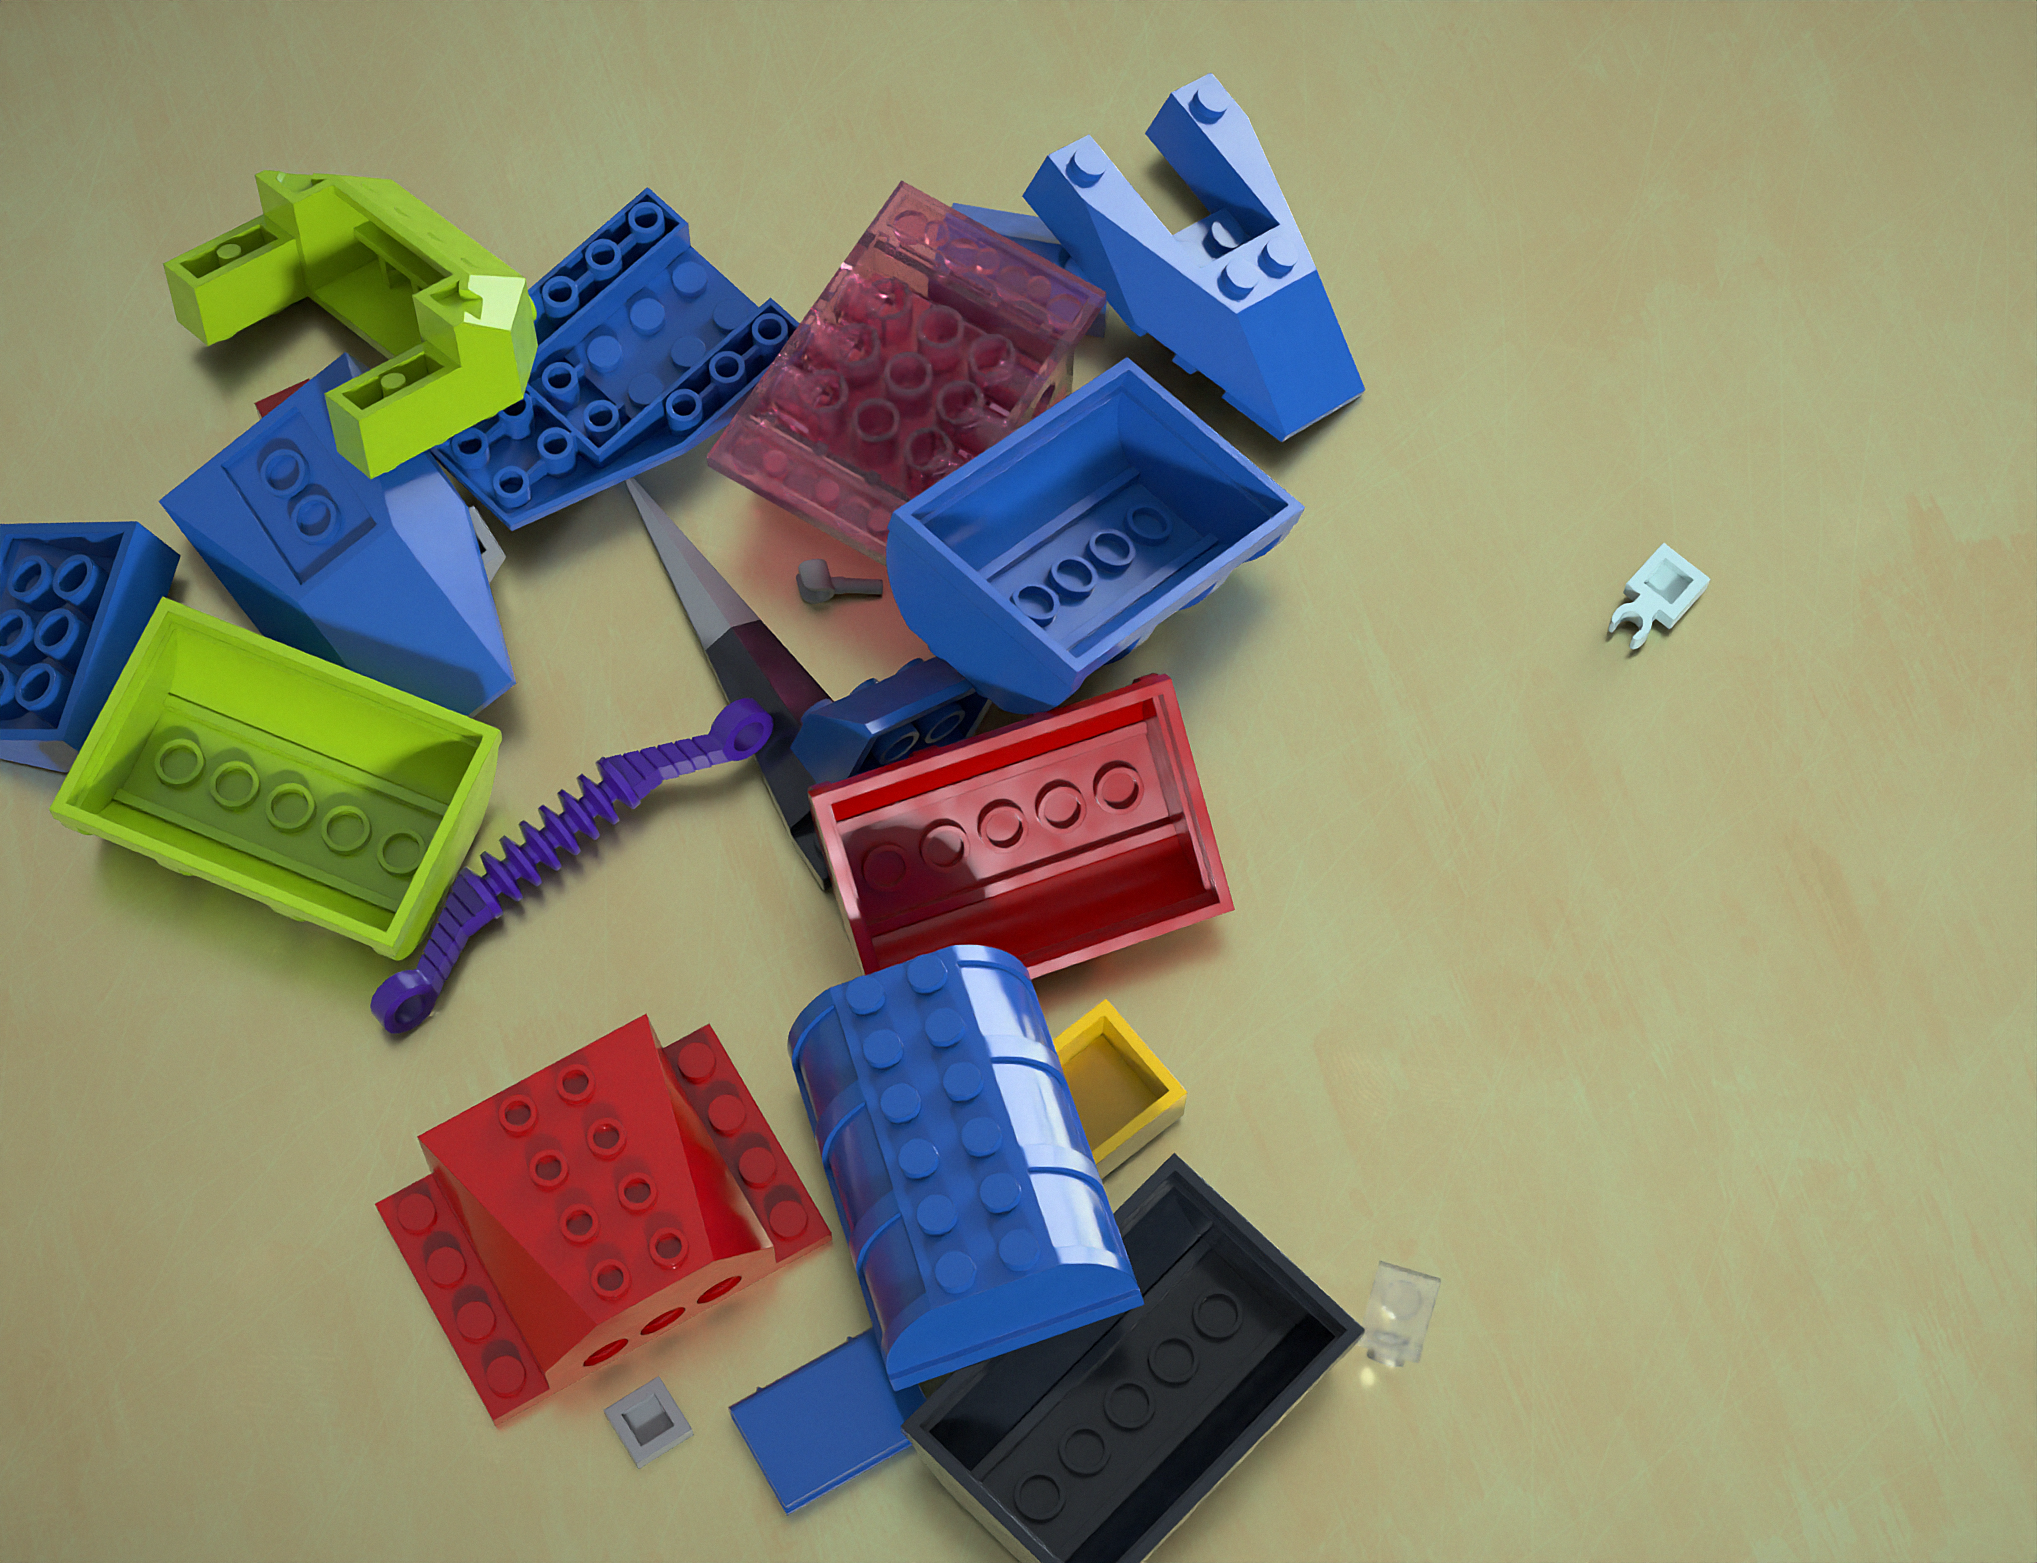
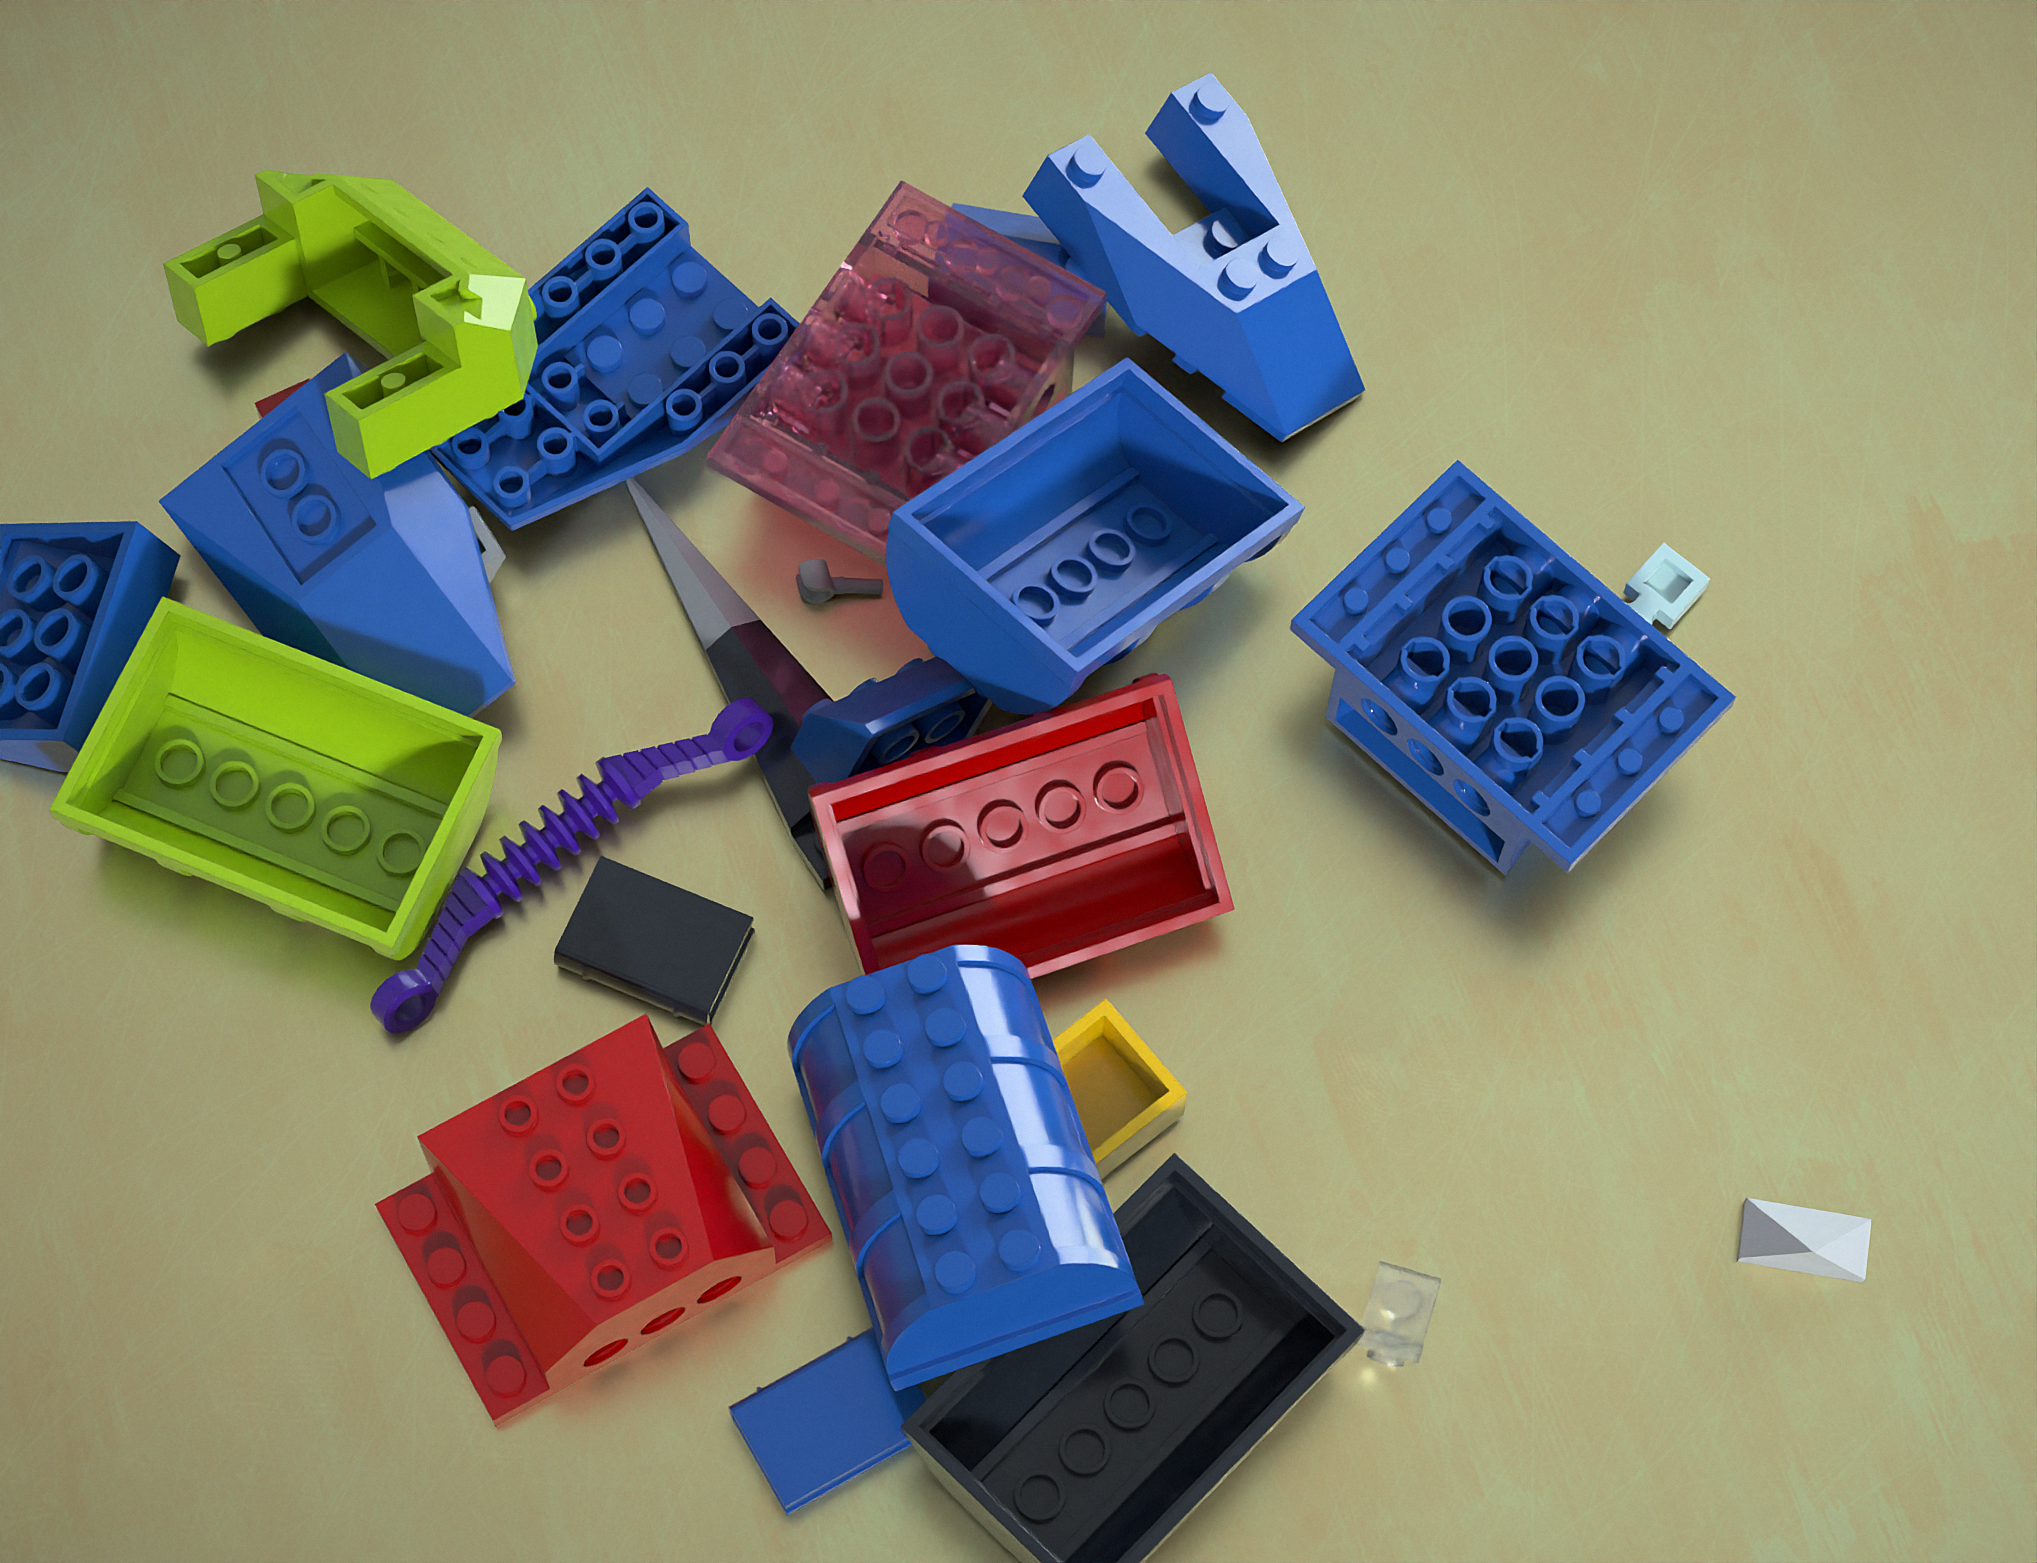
light grey tile [604,1376,694,1469] -> none
none -> black piece [554,856,755,1026]
none -> blue wedge [1290,460,1736,875]
none -> white slope [1737,1198,1871,1283]

